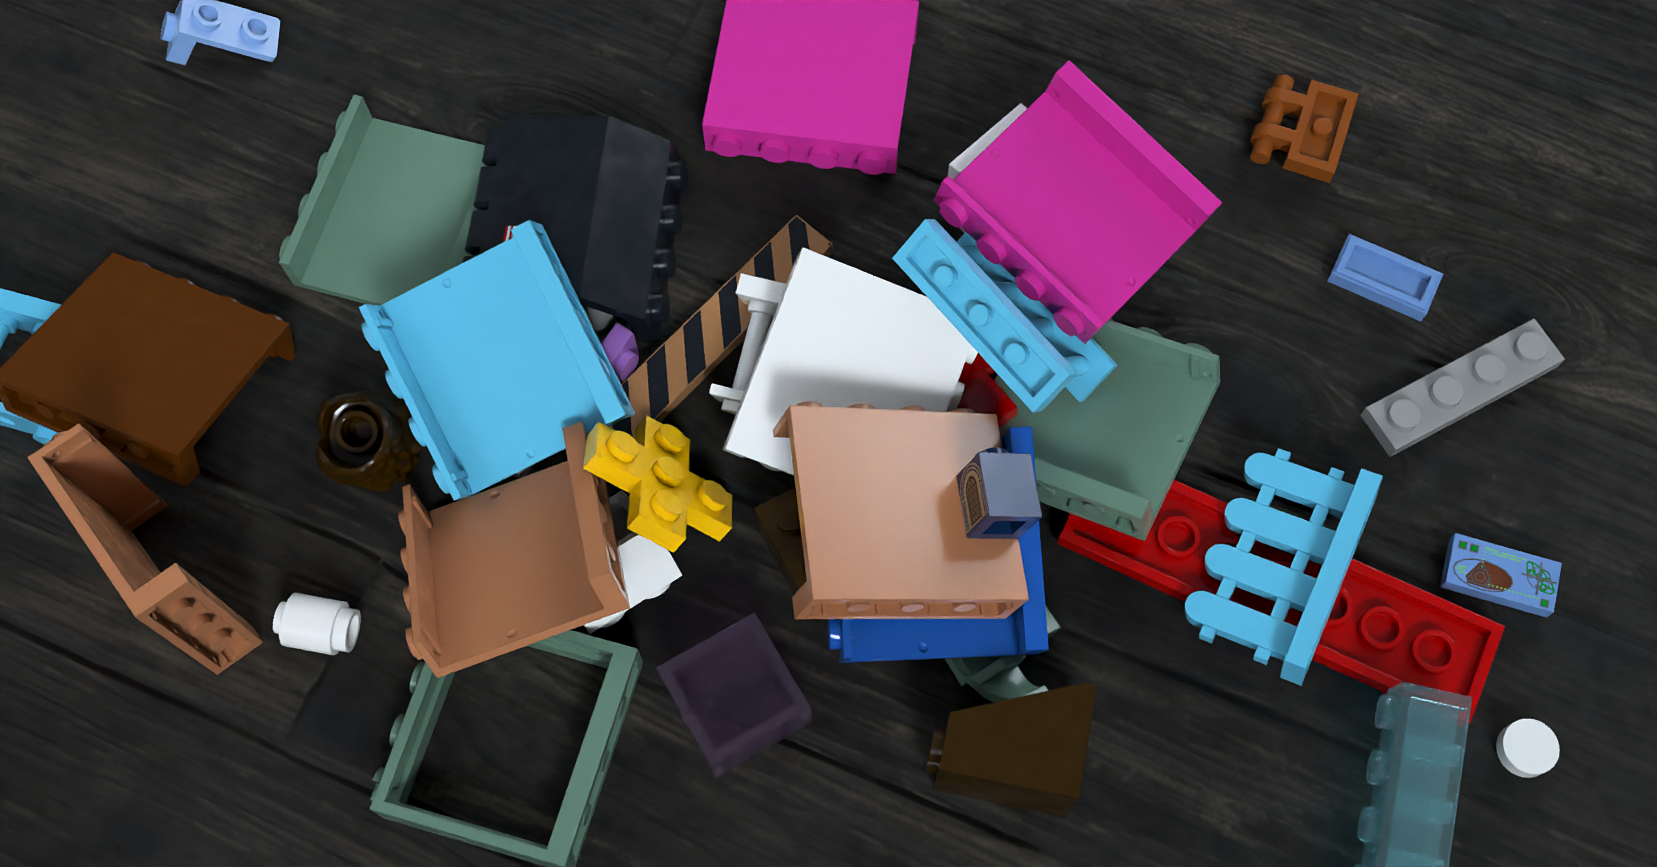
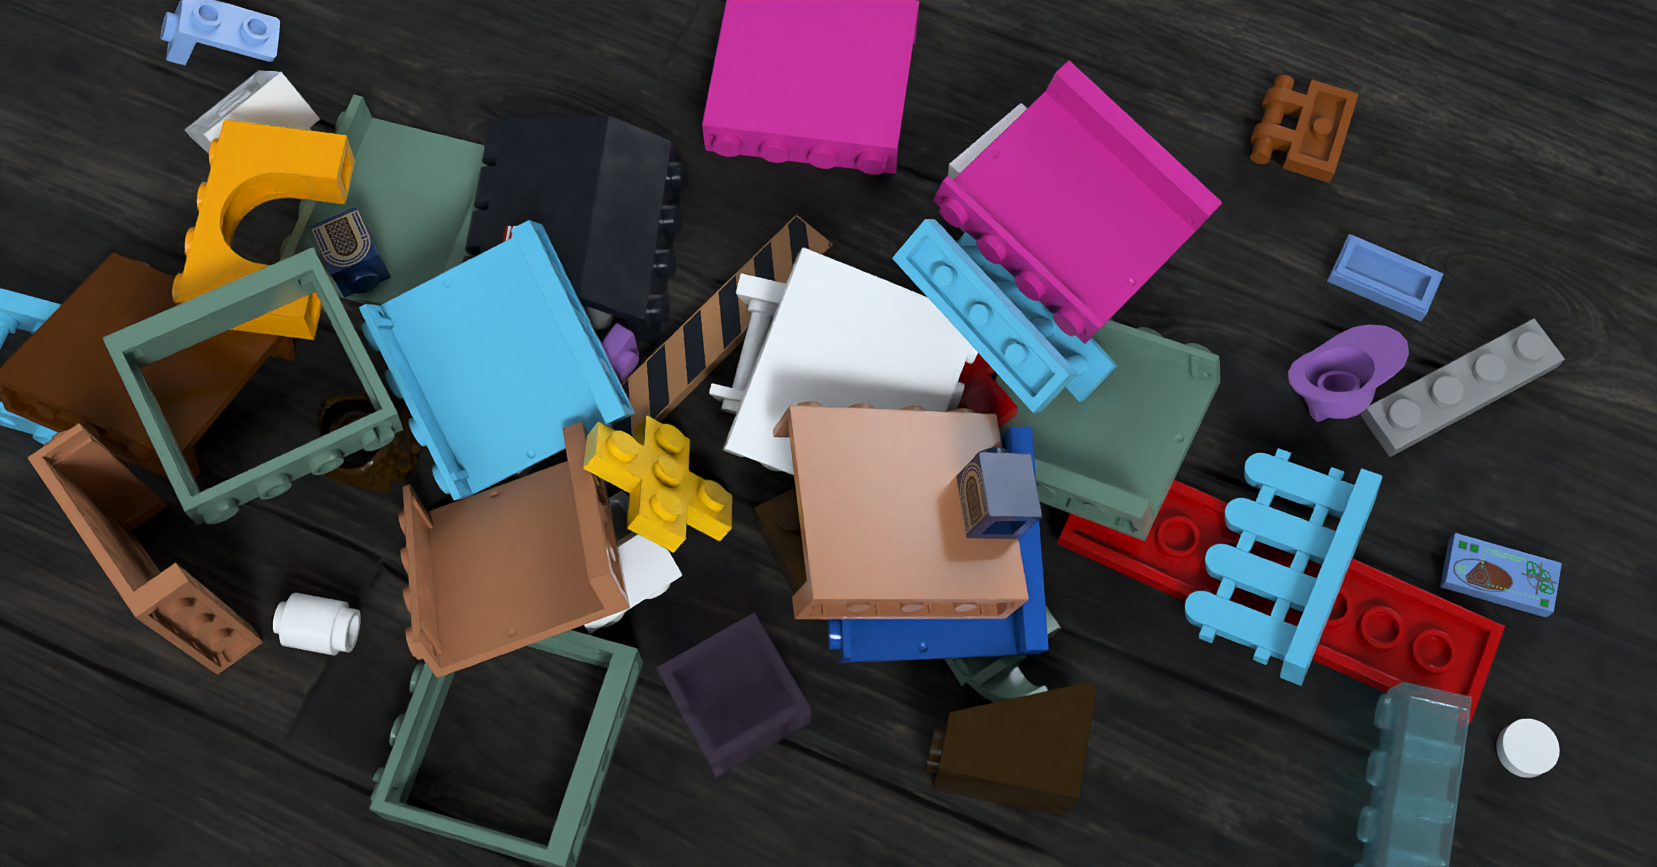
none -> sand green window [103,247,403,525]
none -> light orange arch [172,120,355,340]
none -> white slope [185,70,320,154]
none -> brick [309,206,391,298]
none -> medium lavender piece [1288,324,1409,422]

